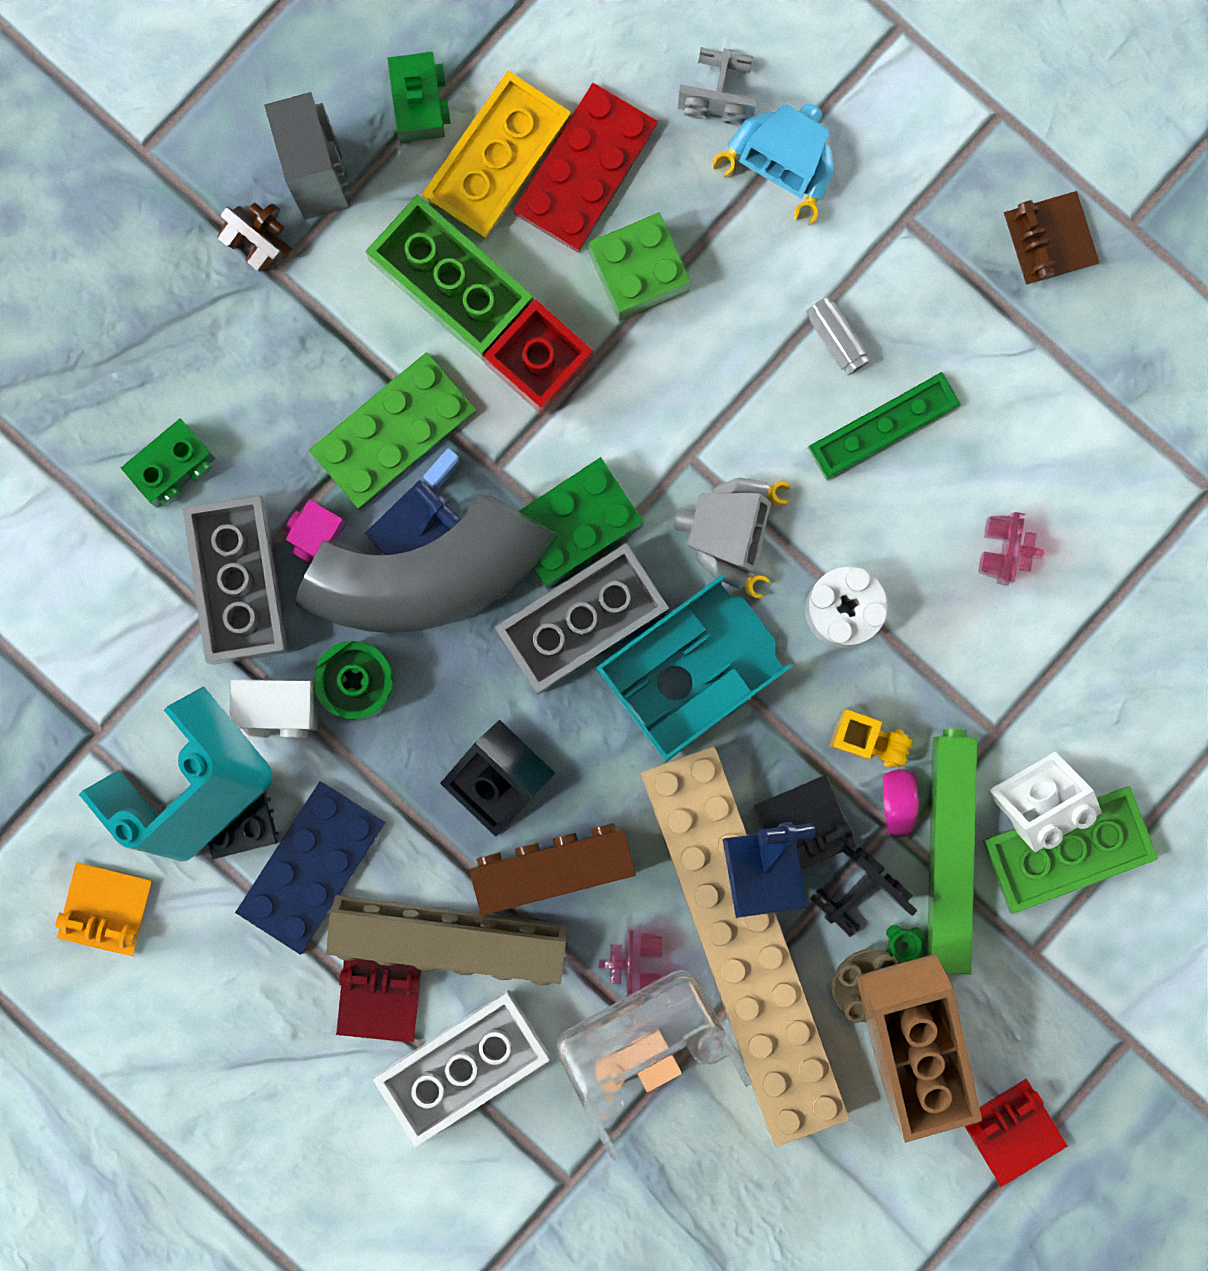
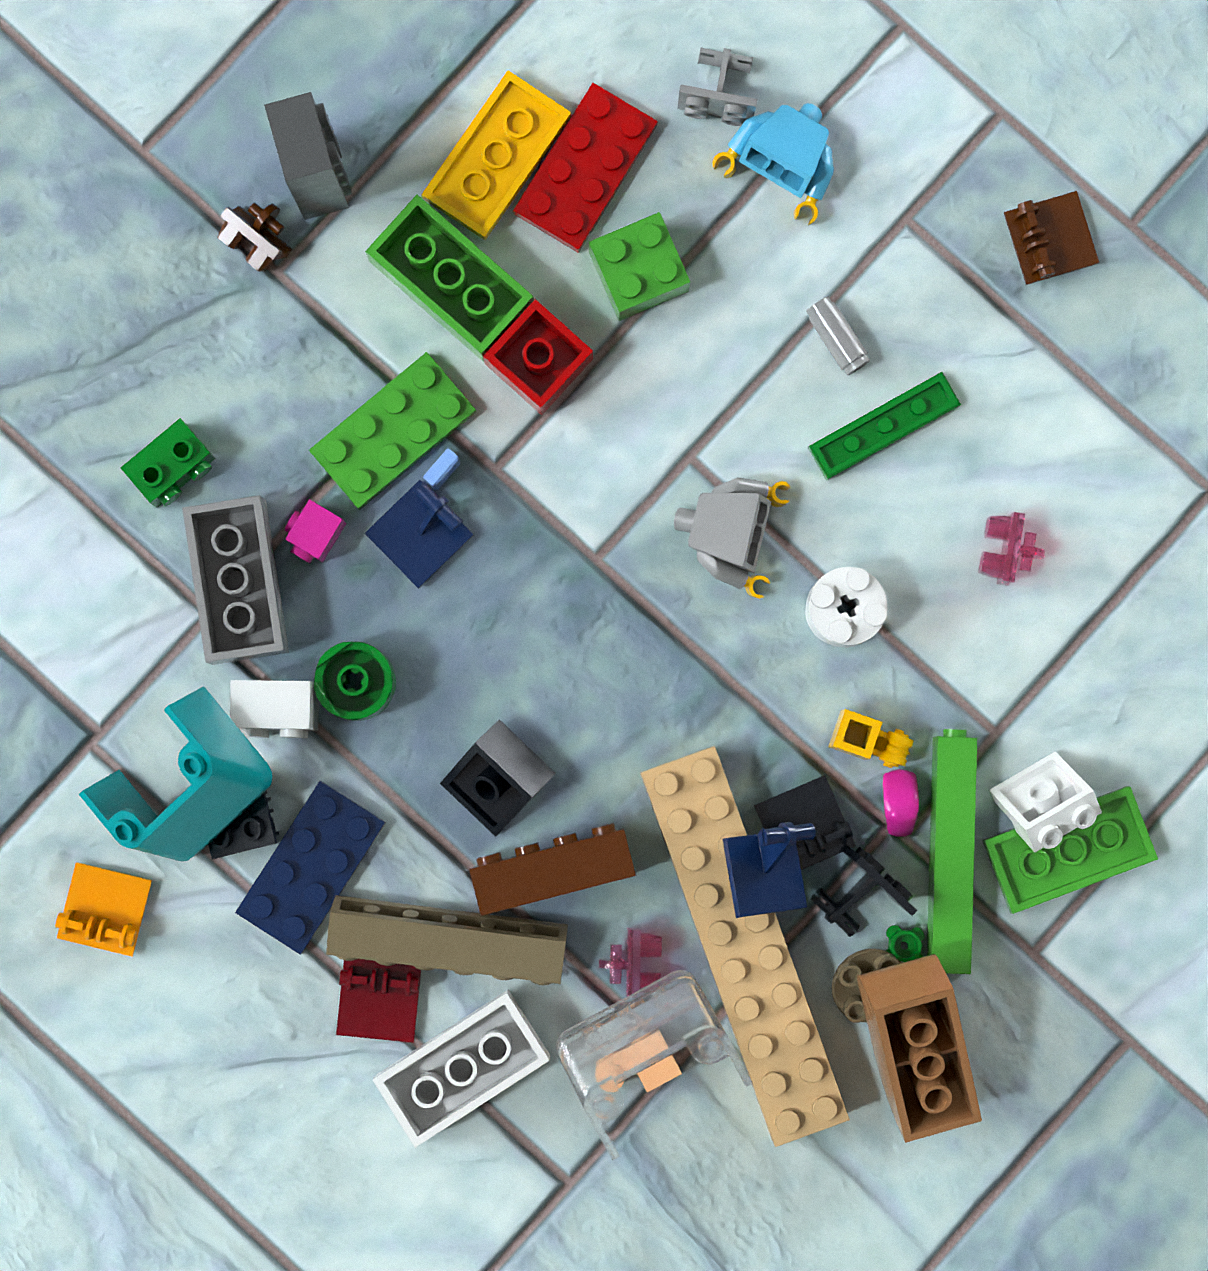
dark grey brick [296,495,557,633] -> none
green brick [387,52,451,143] -> none
light grey brick [494,543,669,695] -> none
green brick [519,457,644,590] -> none
teal piece [595,574,792,763] -> none
red hinge [964,1078,1068,1187] -> none

